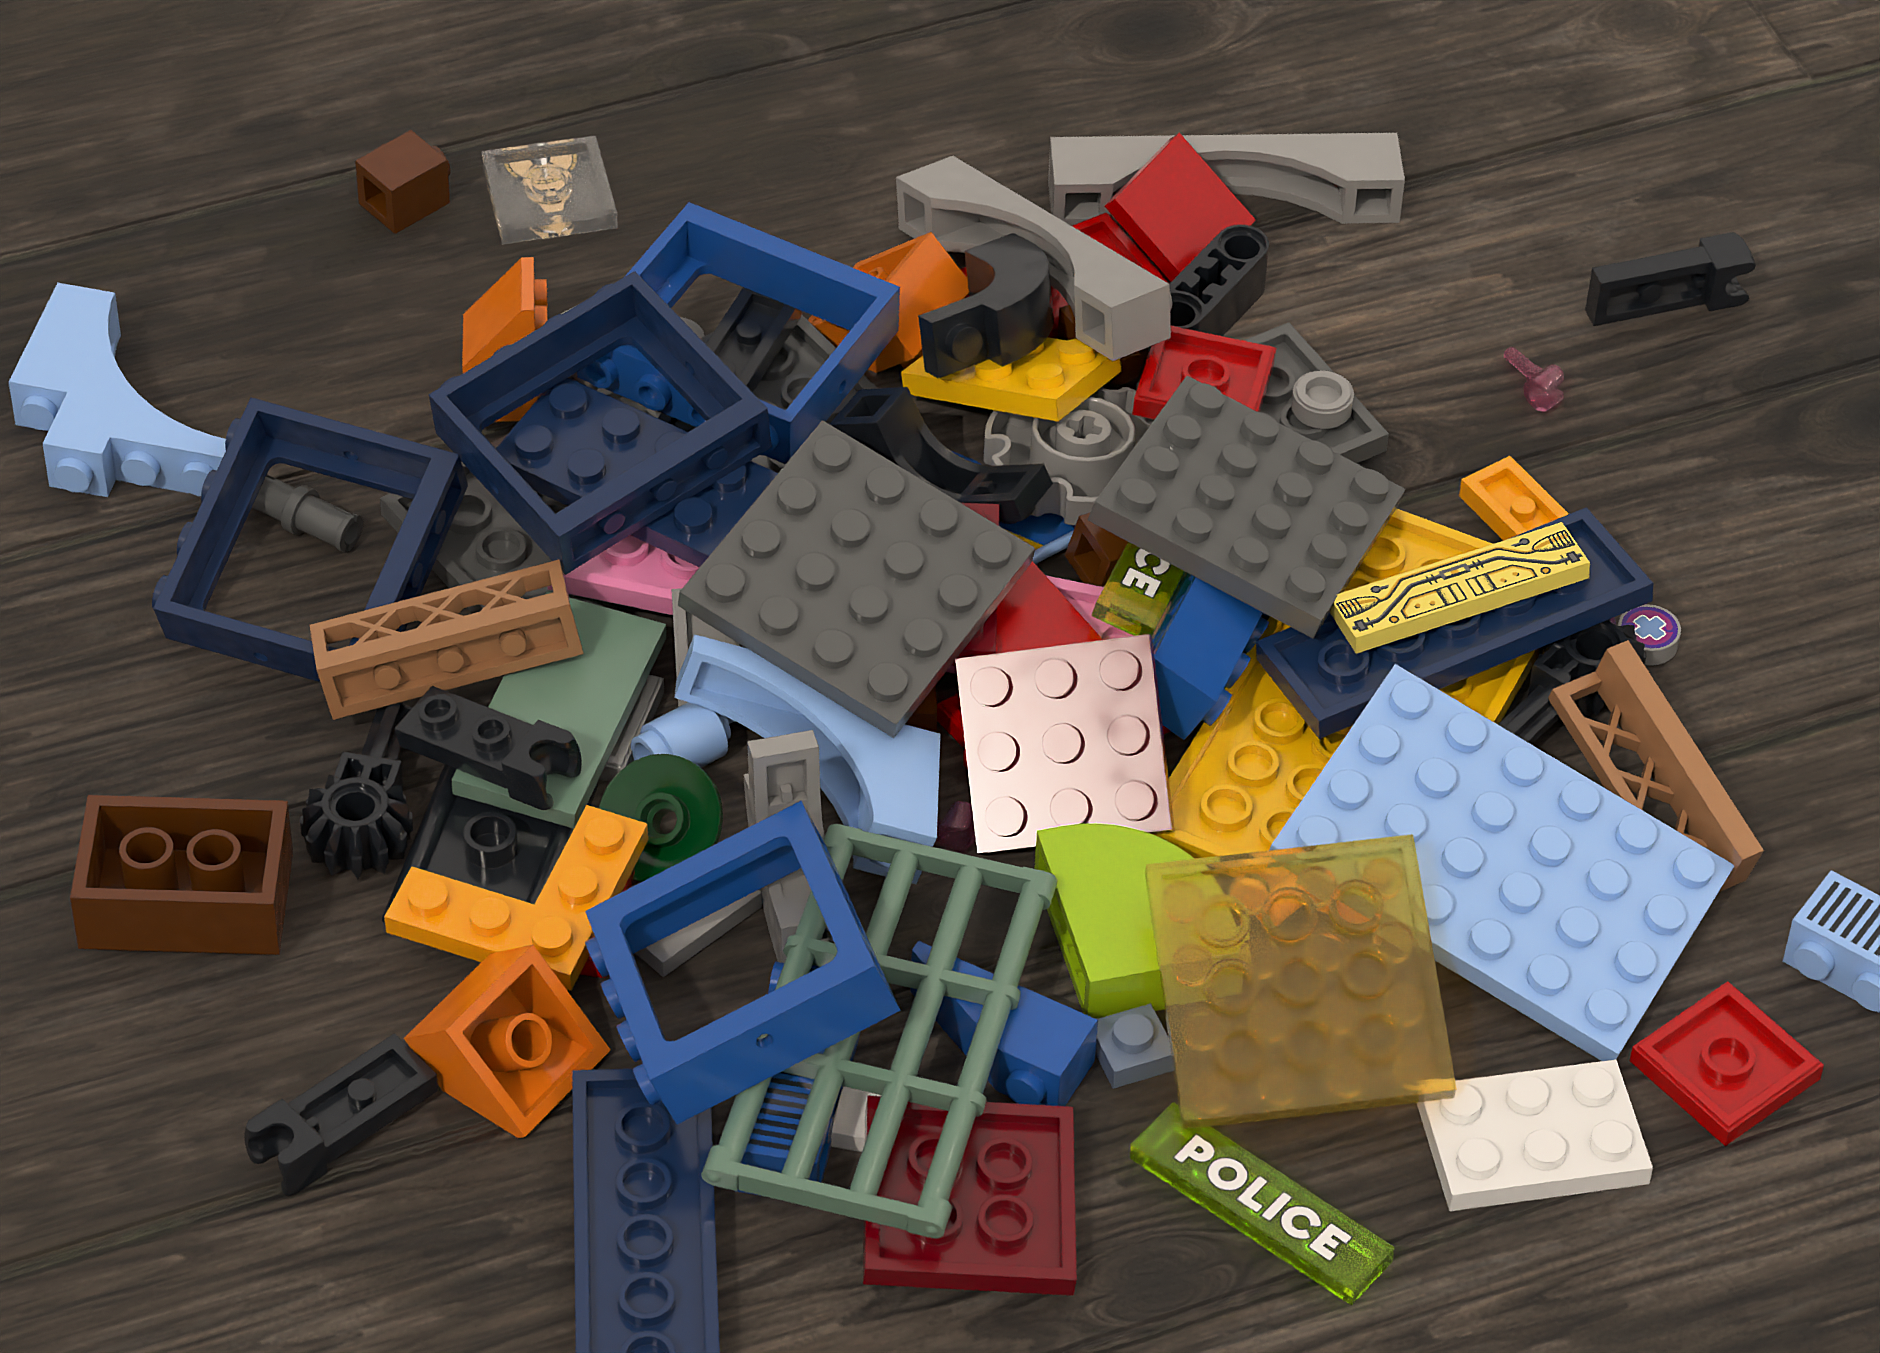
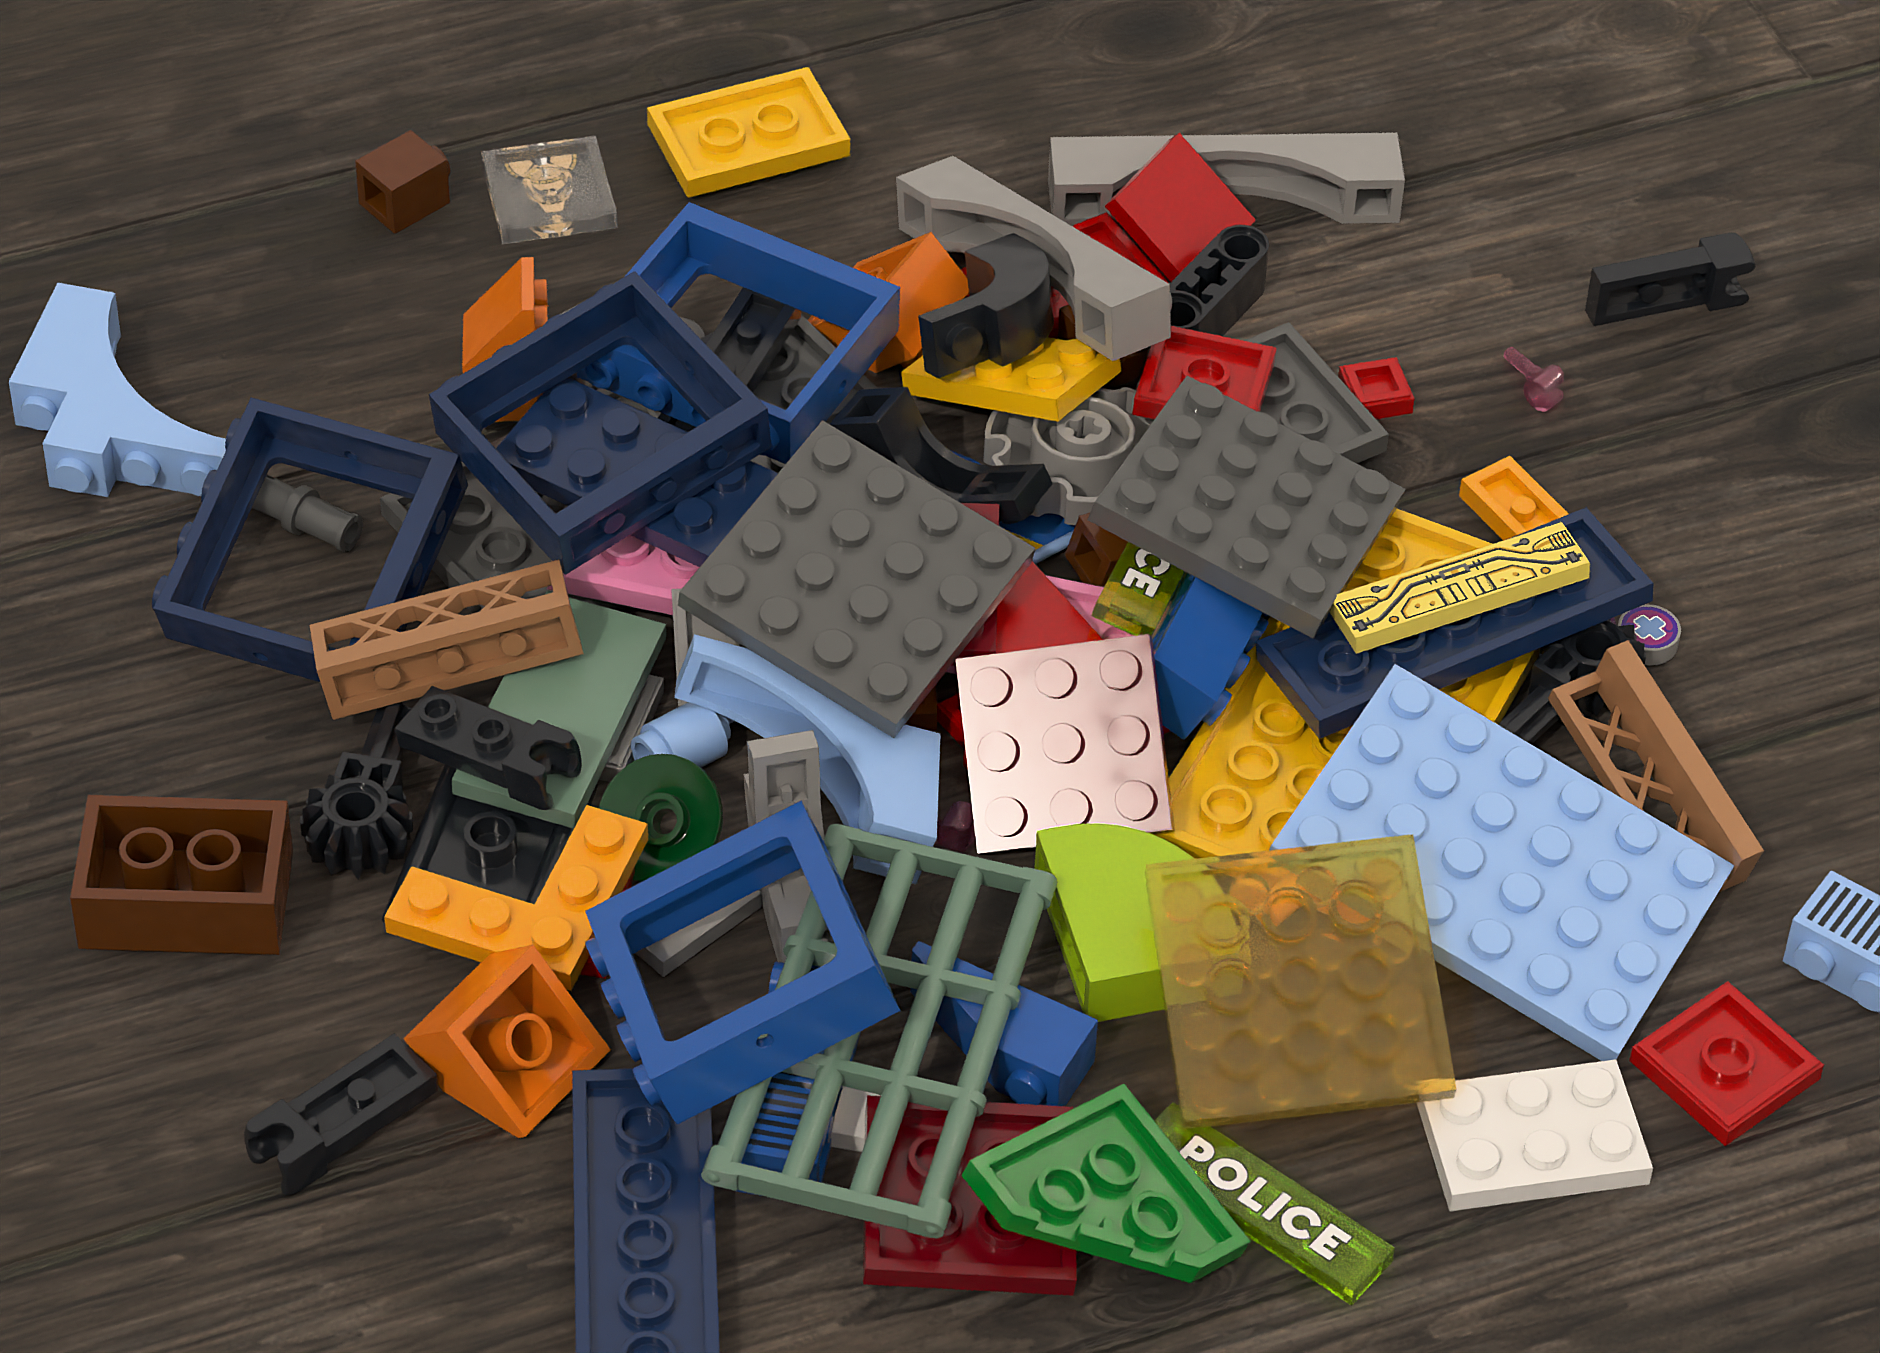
sand blue plate [1095,1003,1177,1089] -> none
light grey tile [1291,371,1354,429] -> none
none -> yellow plate [647,67,850,198]
none -> green plate [961,1084,1251,1283]
none -> red tile [1338,357,1415,419]

